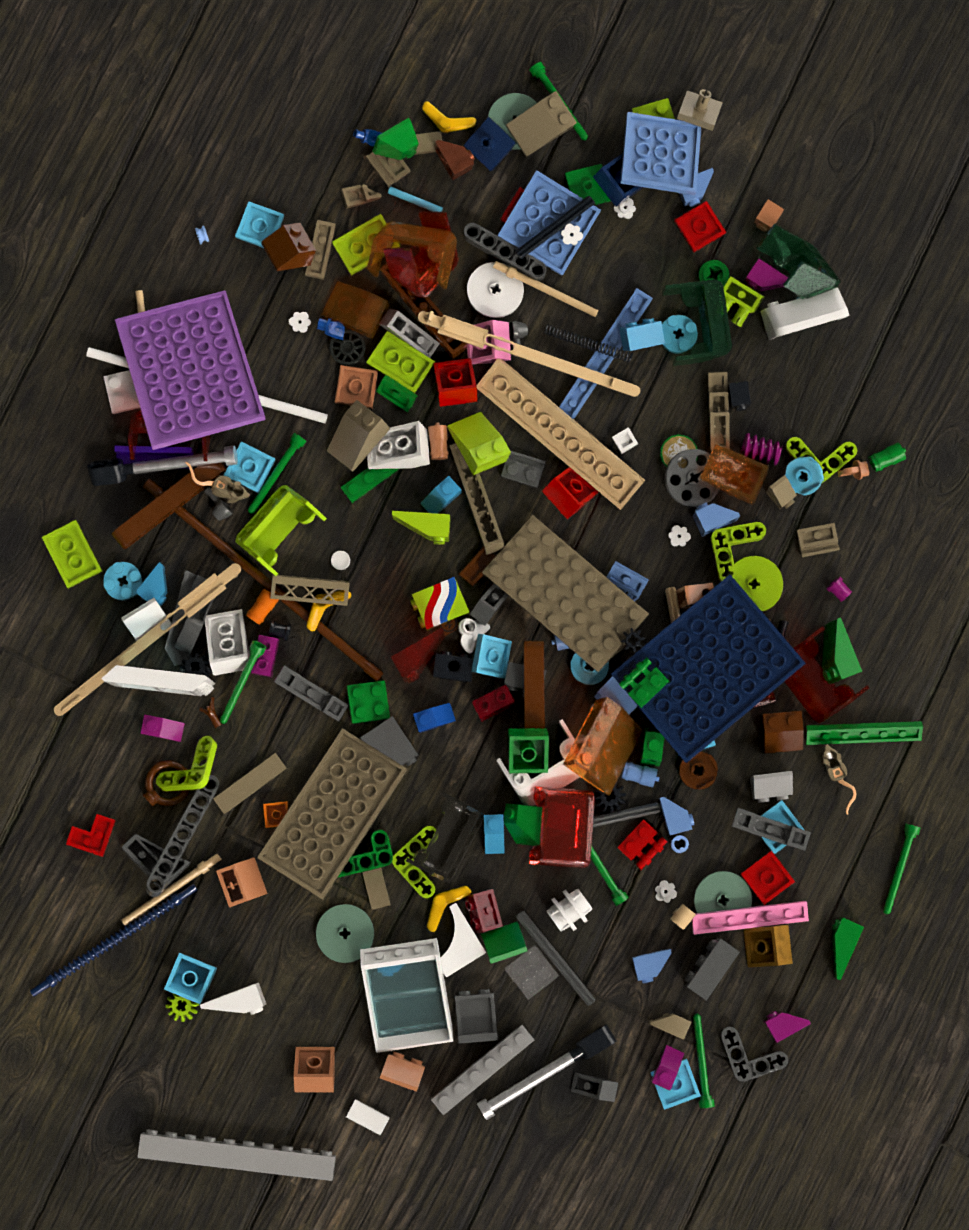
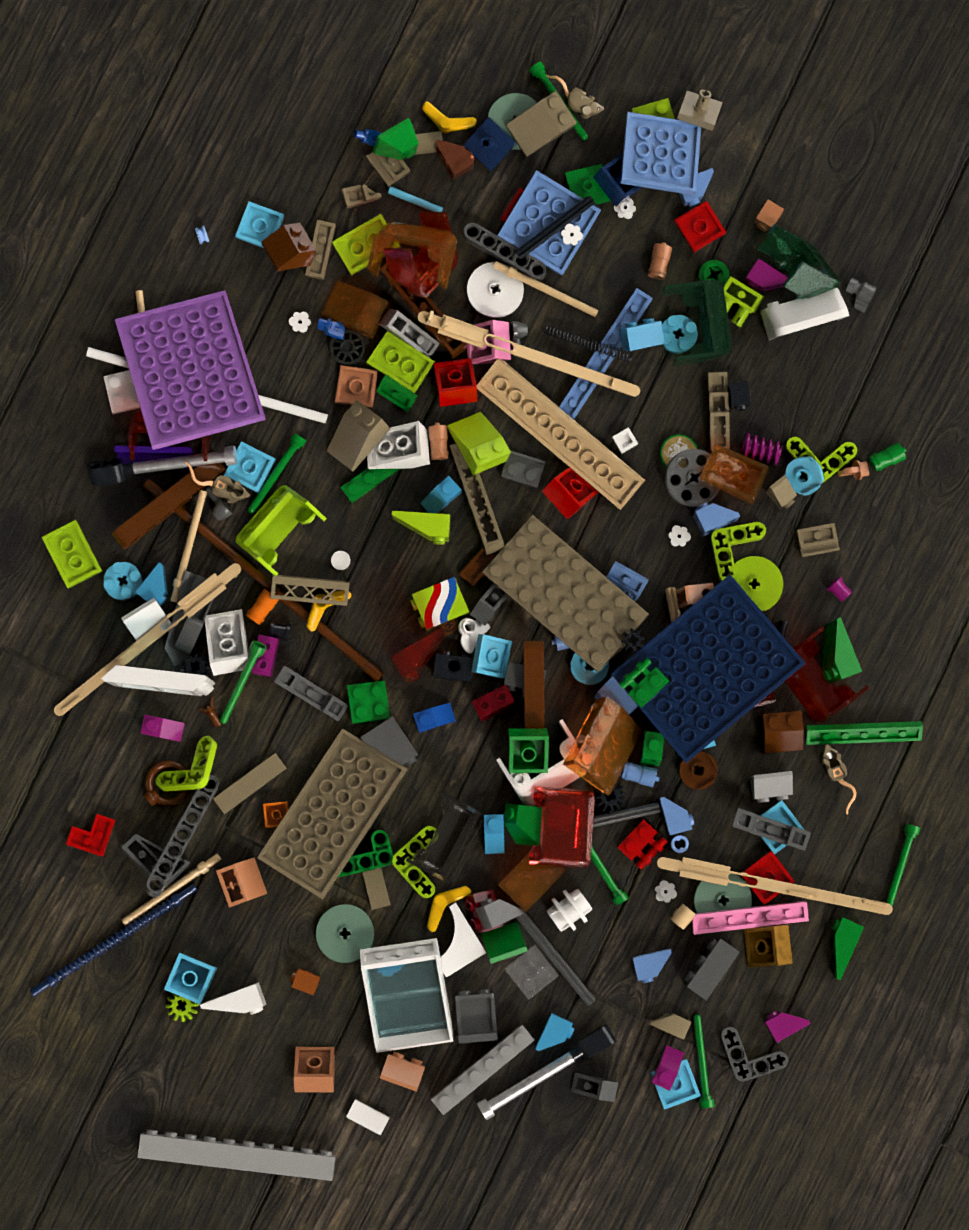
none -> tan bar [170,490,207,603]
none -> dark orange brick [290,968,321,995]
none -> slope [475,898,524,930]
none -> clear orange slope [498,846,566,912]
none -> dark azure slope [535,1013,575,1051]
none -> dark tan animal [546,75,604,119]
none -> nougat piece [648,242,672,280]
none -> tan piece [657,857,893,915]
none -> dark grey piece [846,277,877,313]

